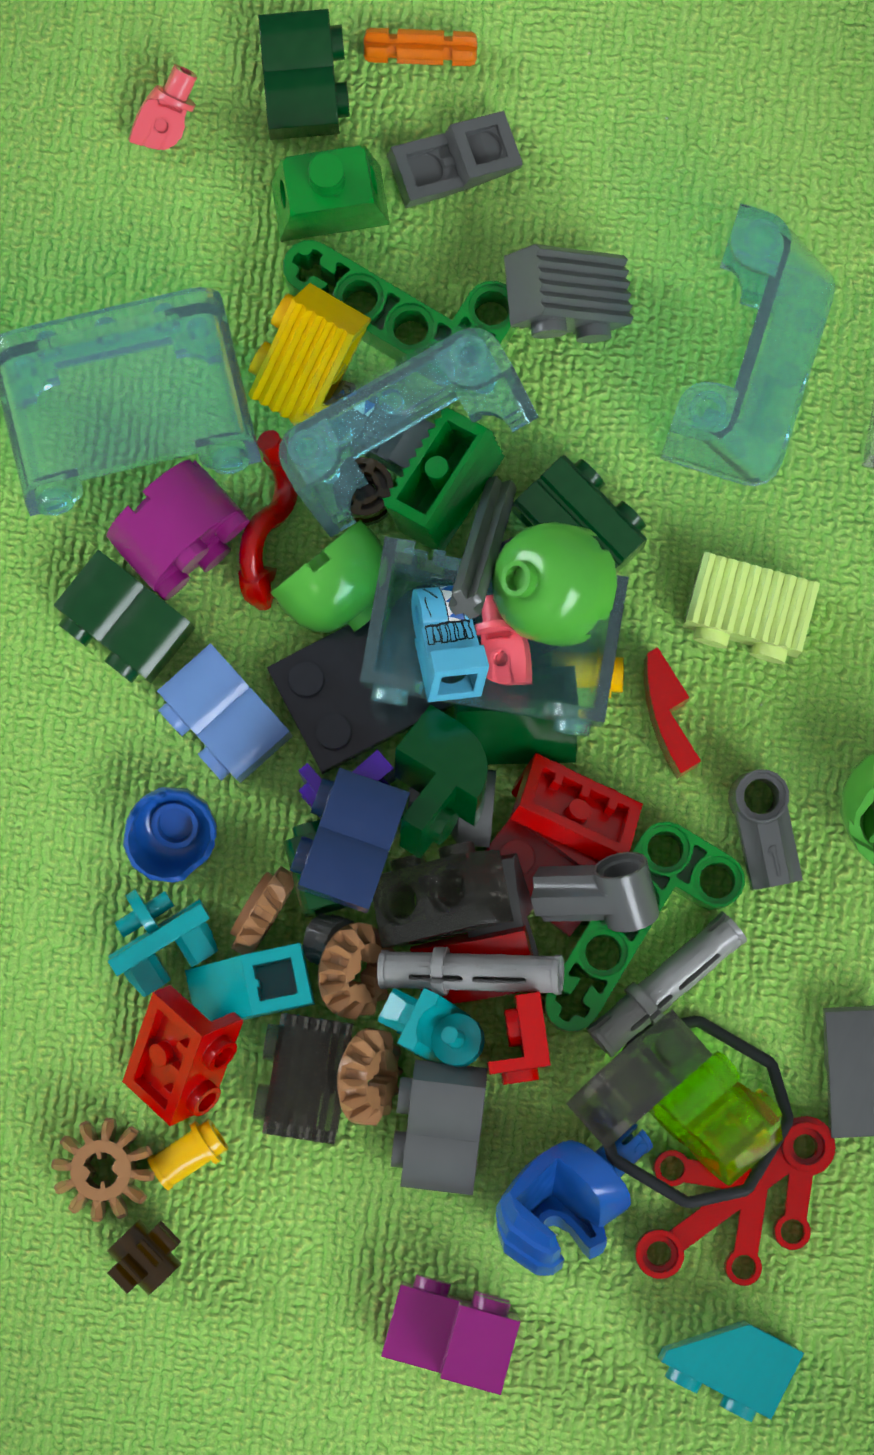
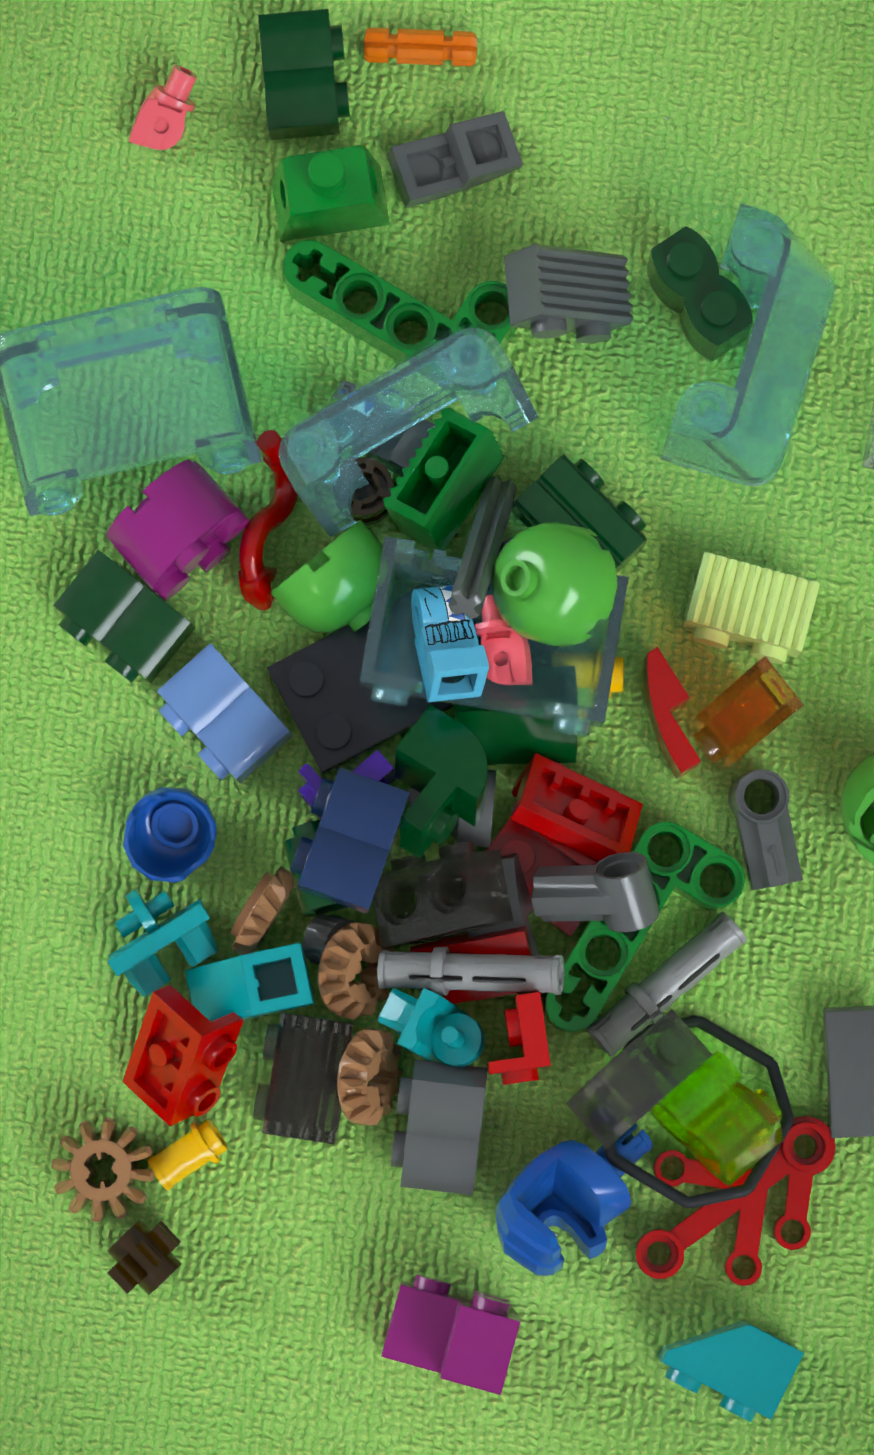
yellow brick [248,283,371,430] -> none
none -> dark green brick [647,226,753,362]
none -> clear orange slope [692,656,803,769]

